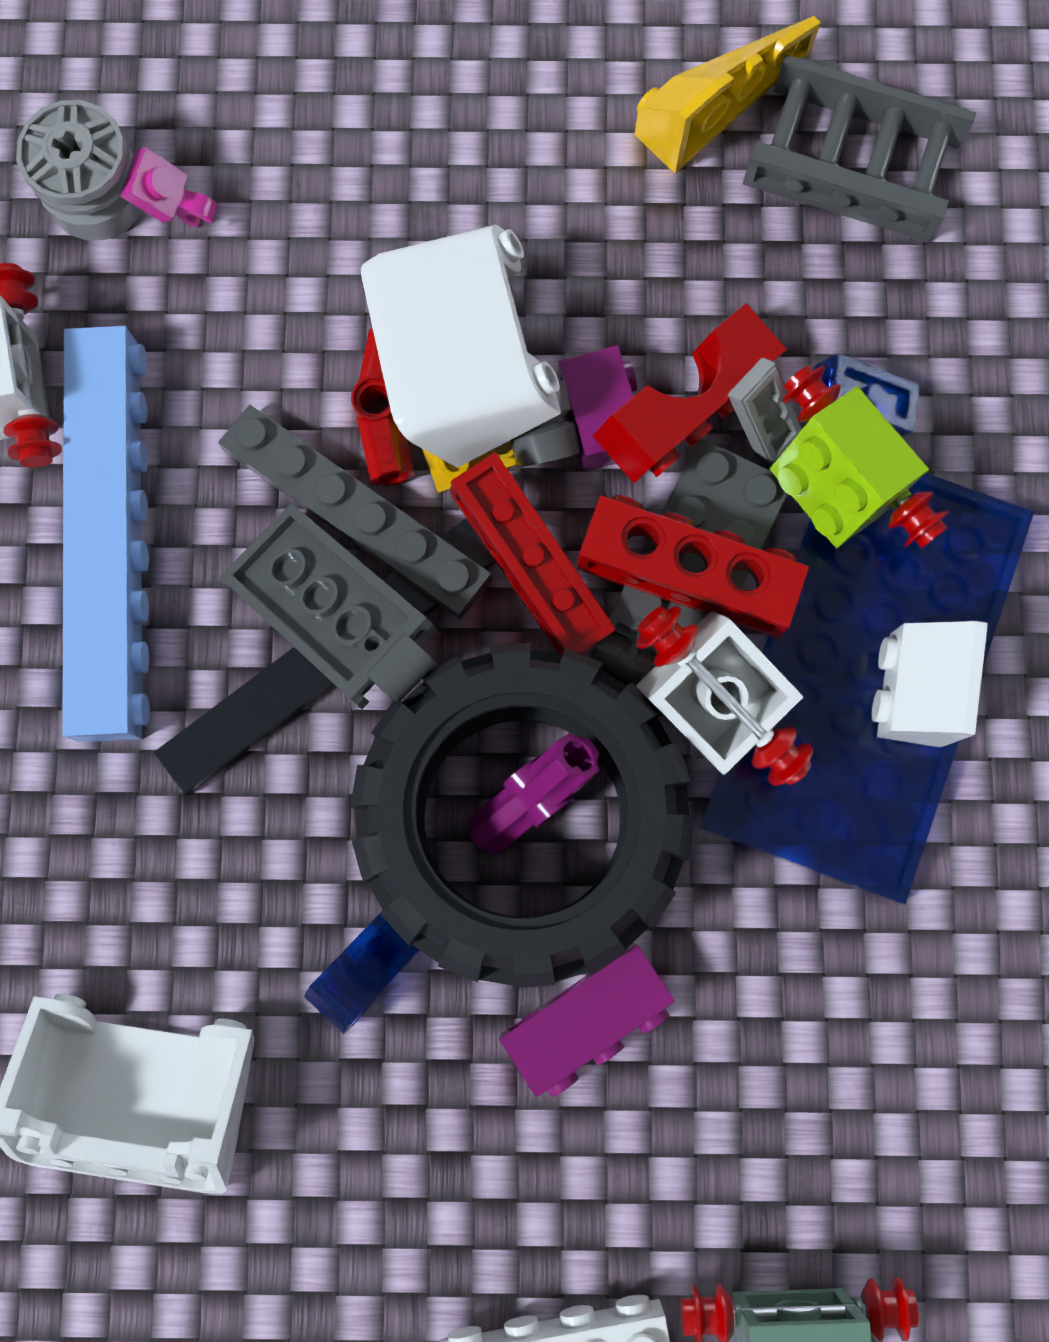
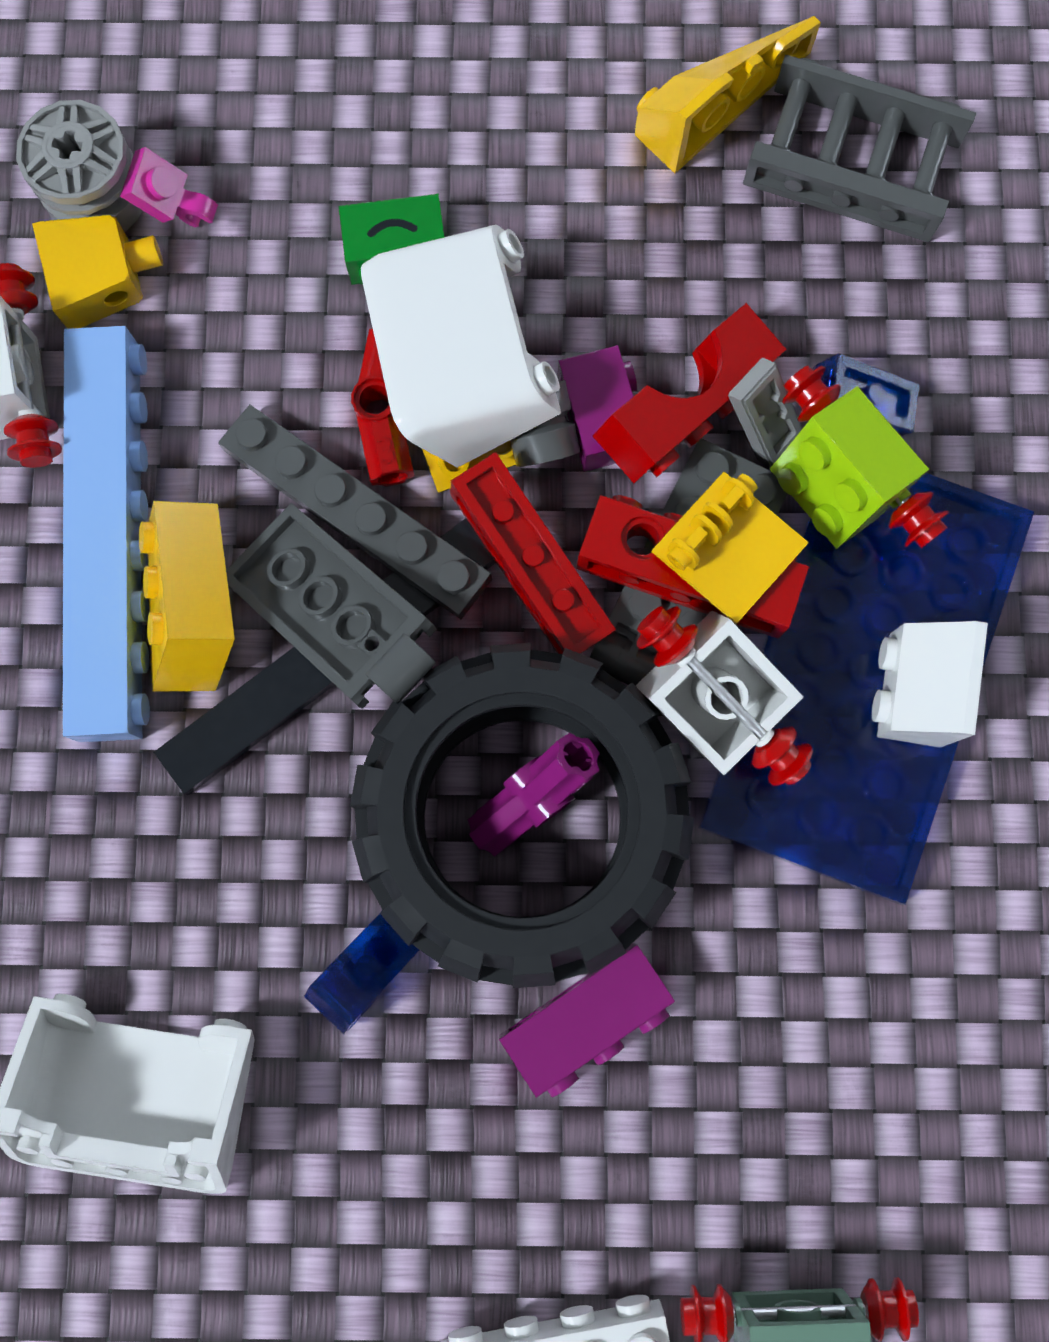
none -> yellow torso [32,215,163,329]
none -> yellow wedge [139,501,235,692]
none -> green brick [338,194,444,285]
none -> yellow hinge [651,472,809,624]

